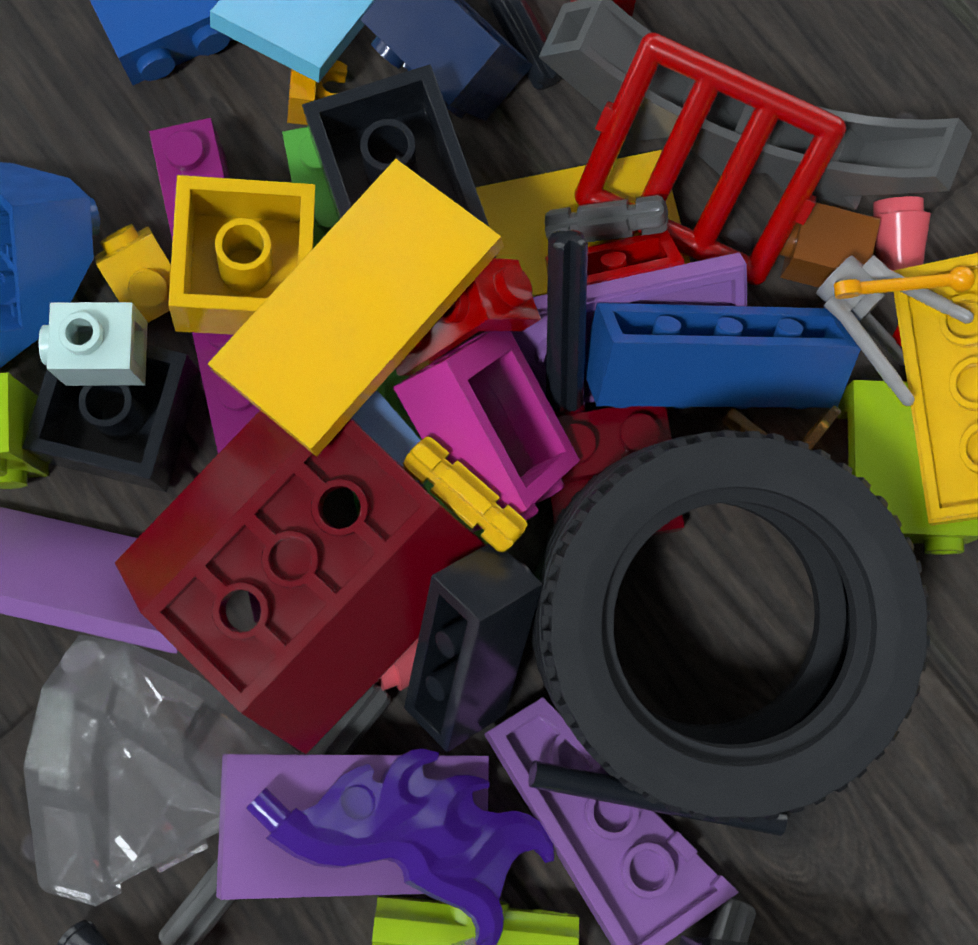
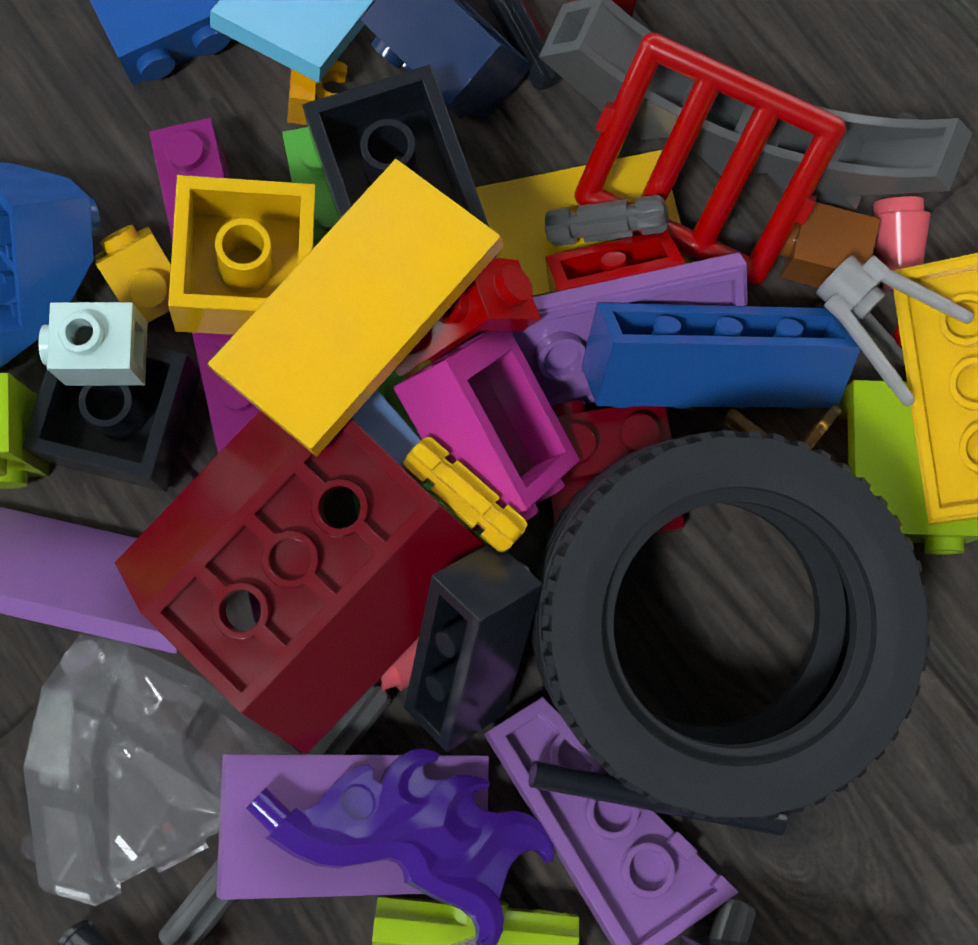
black axle [546,230,588,413] -> none
light orange hinge [834,266,975,299] -> none

